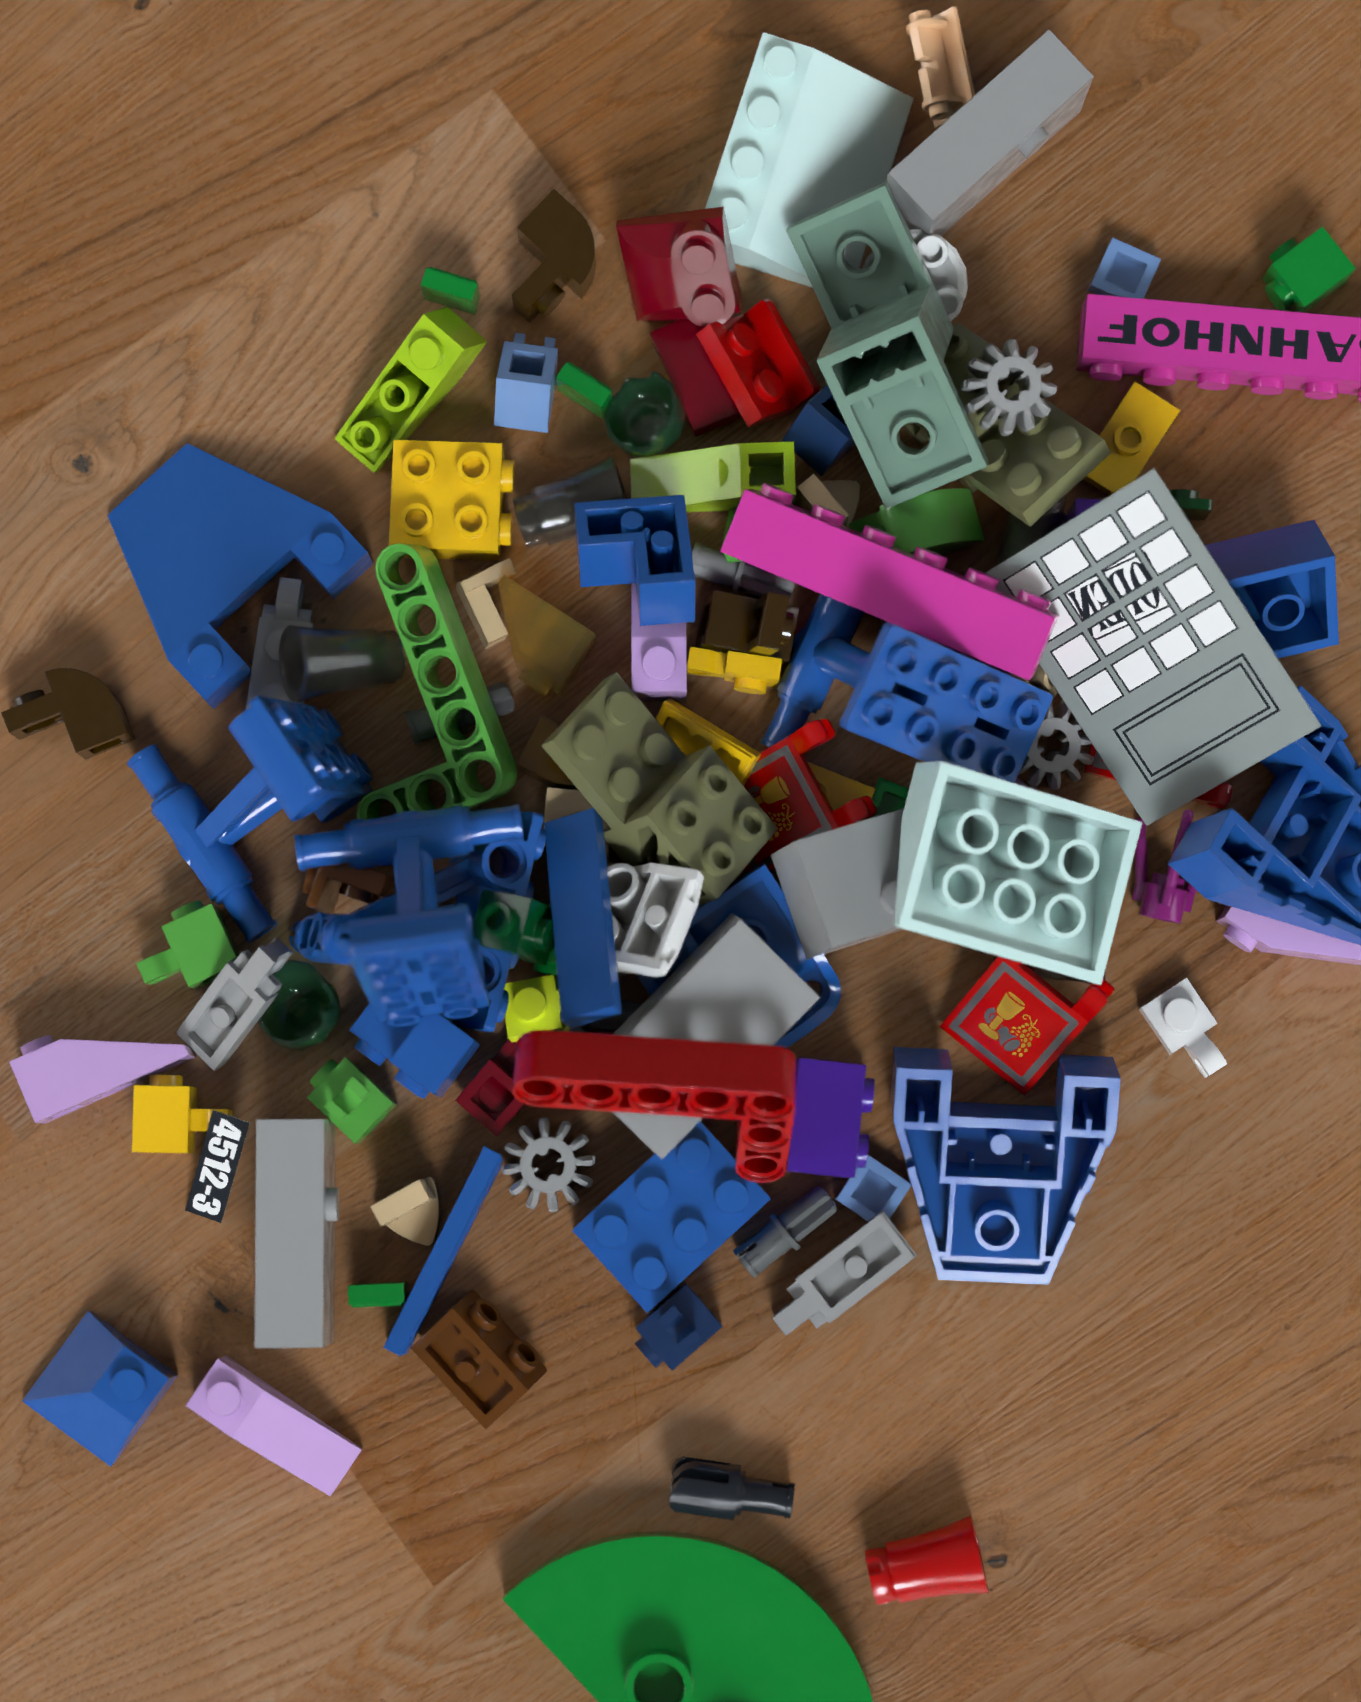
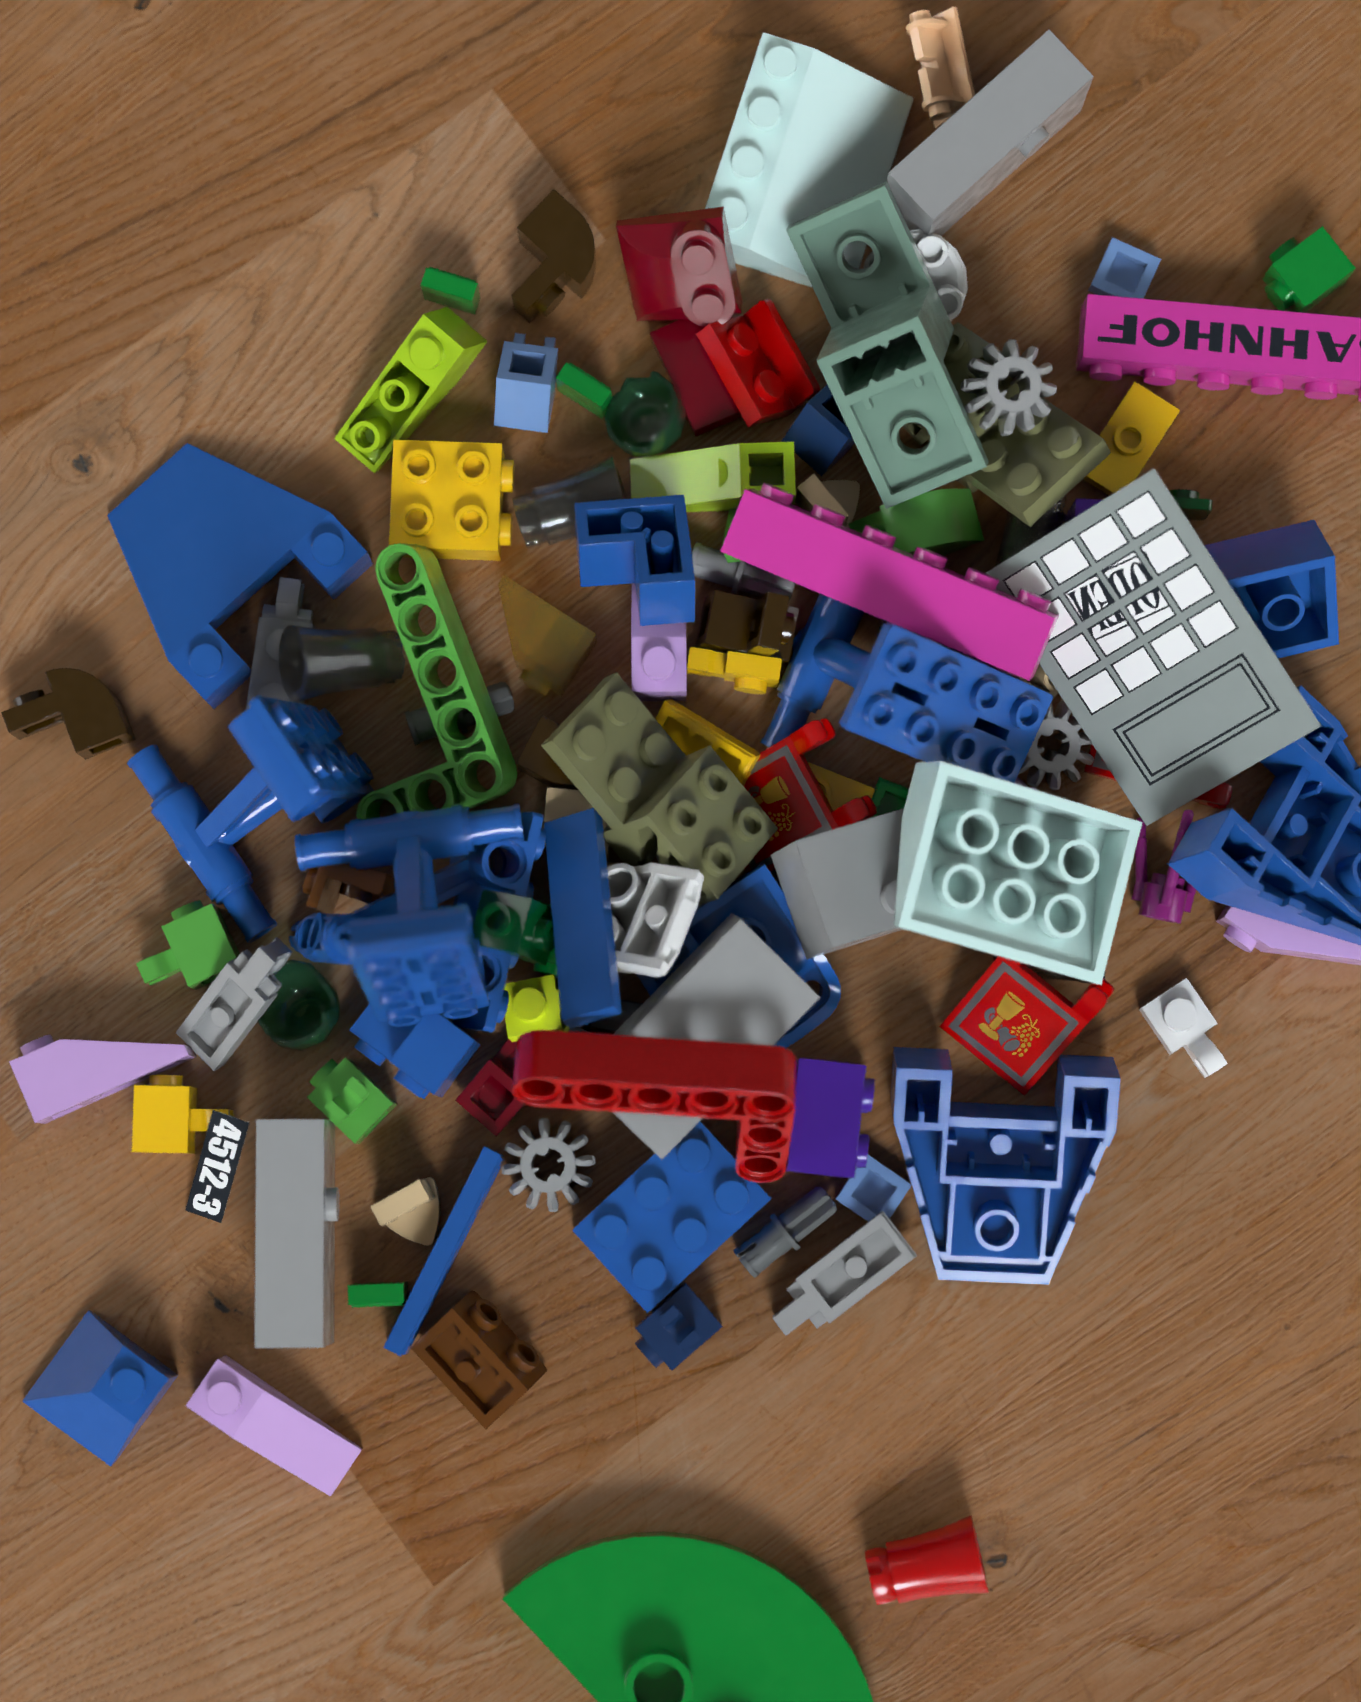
tan tile [456,558,517,649] -> none
black arm [669,1456,795,1520] -> none

